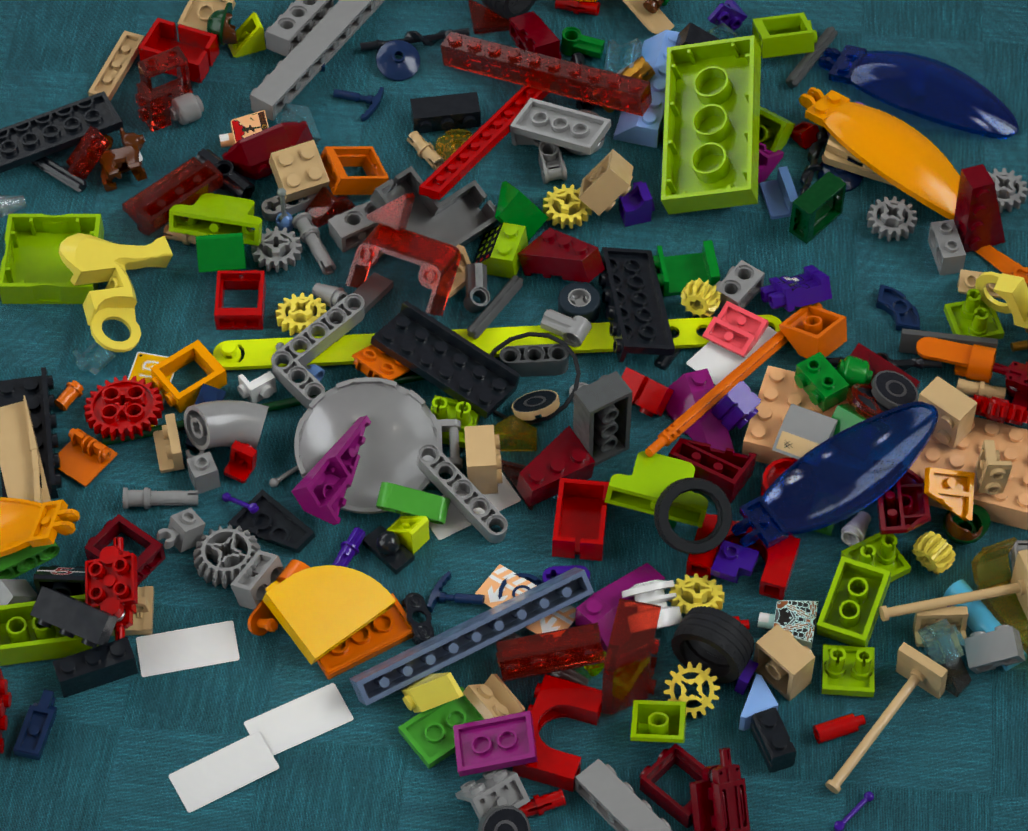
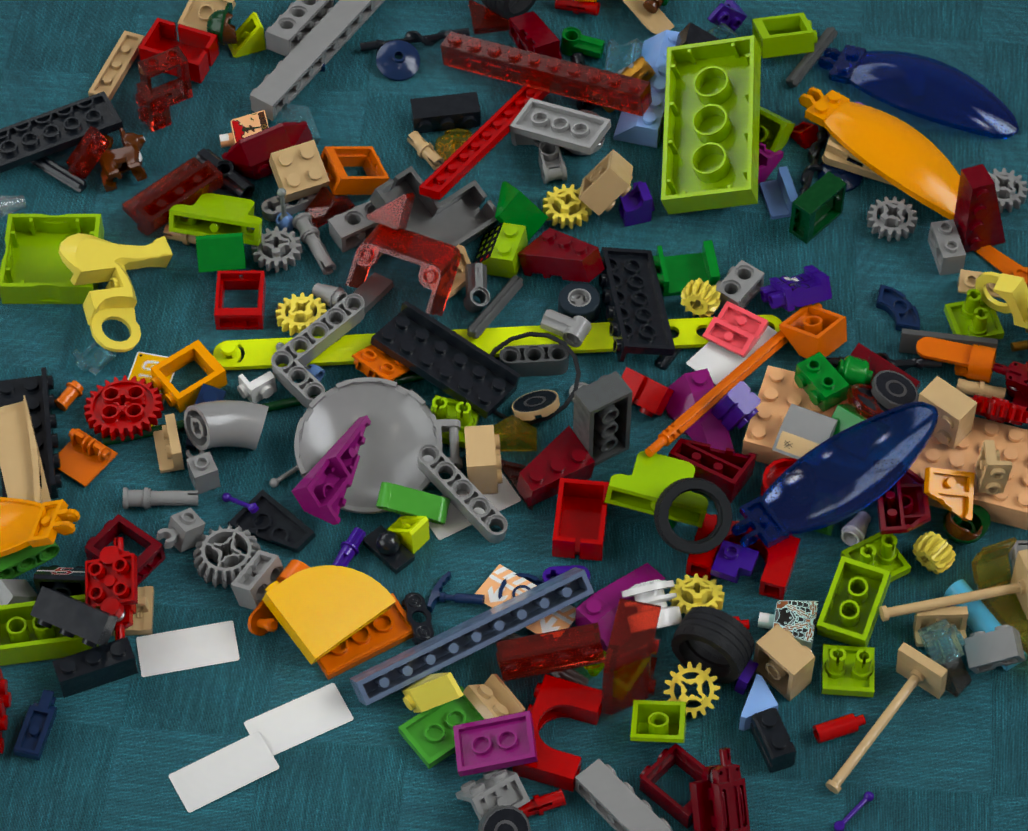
light grey head [169,92,204,125] -> none
red bracket [224,440,257,483] -> none
dark blue piece [333,87,384,122] -> none

